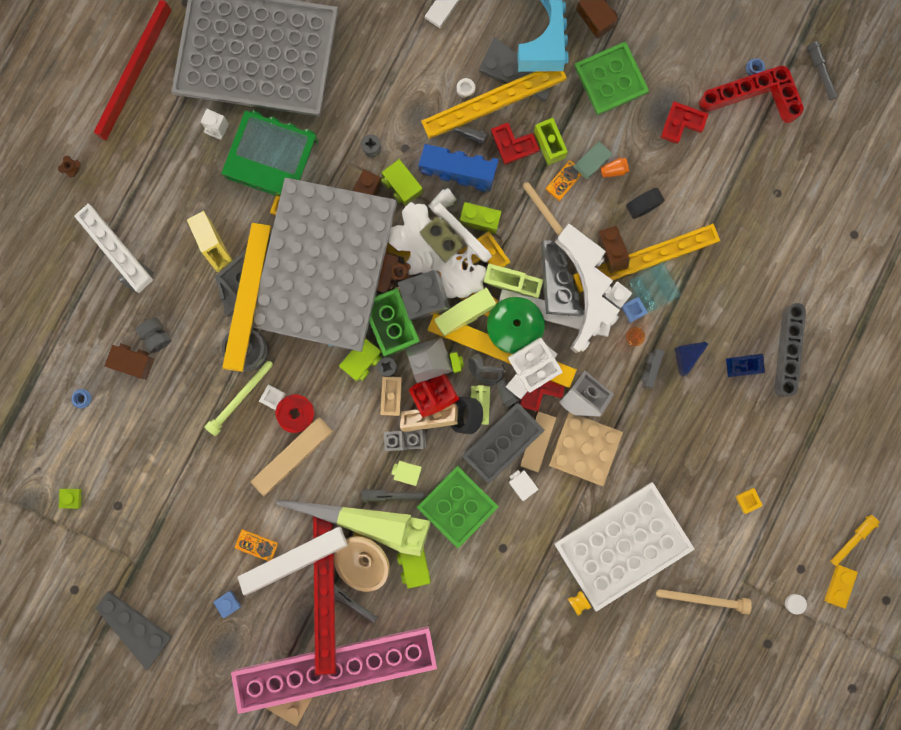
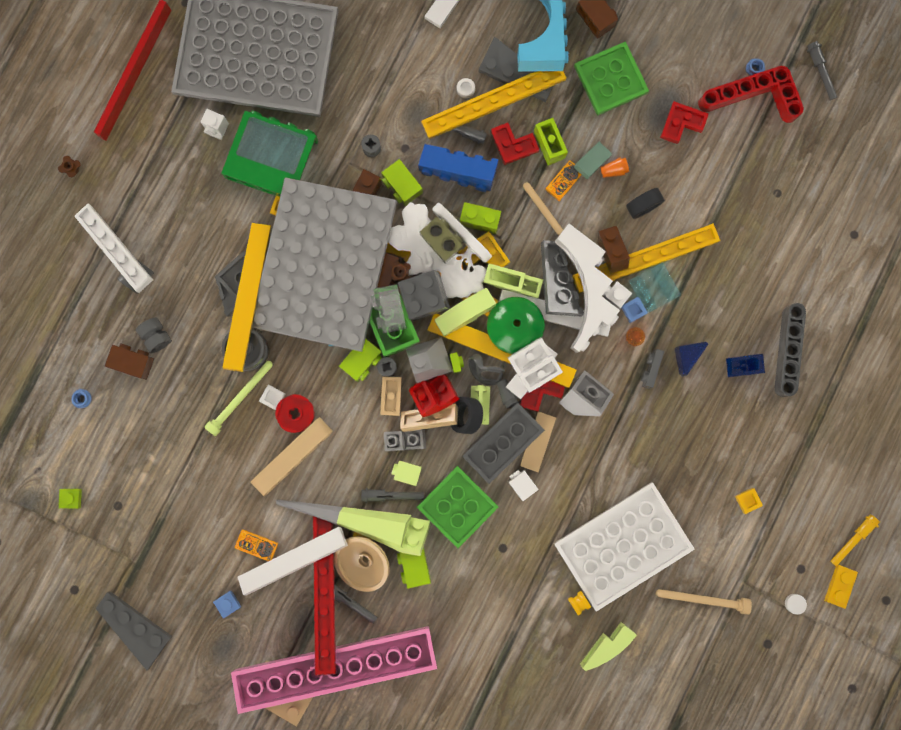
light yellow slope [187,211,233,272] -> none
white cone [428,188,457,214] -> none
tan plate [548,412,623,486] -> none
none -> clear brick [371,285,407,333]
none -> yellowish green slope [580,622,637,671]

